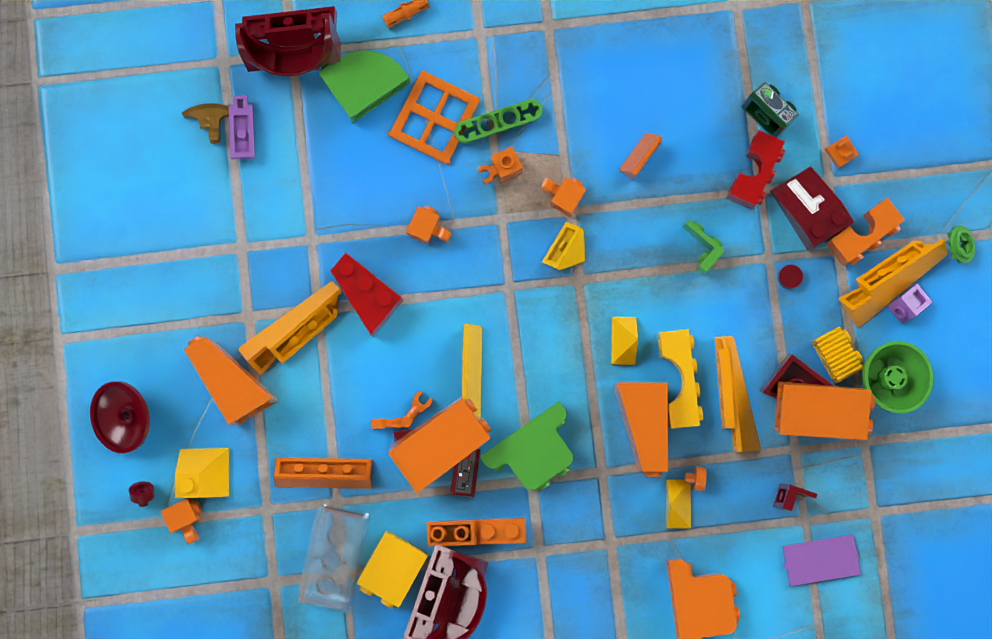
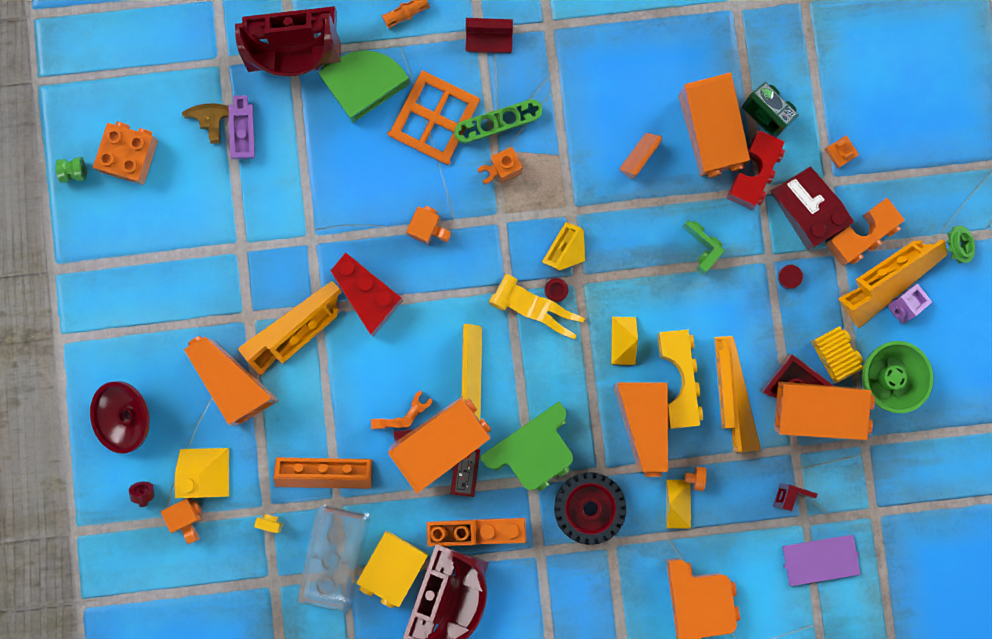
orange brick [541,177,586,217] -> none
none -> bright green wheel [56,157,87,183]
none -> orange brick [92,121,158,185]
none -> yellow plate [254,514,283,533]
none -> dark red panel [465,18,513,54]
none -> yellow flag [488,274,585,340]
none -> dark red tile [544,278,569,303]
none -> wheel [554,472,627,545]
none -> orange slope [678,72,750,178]

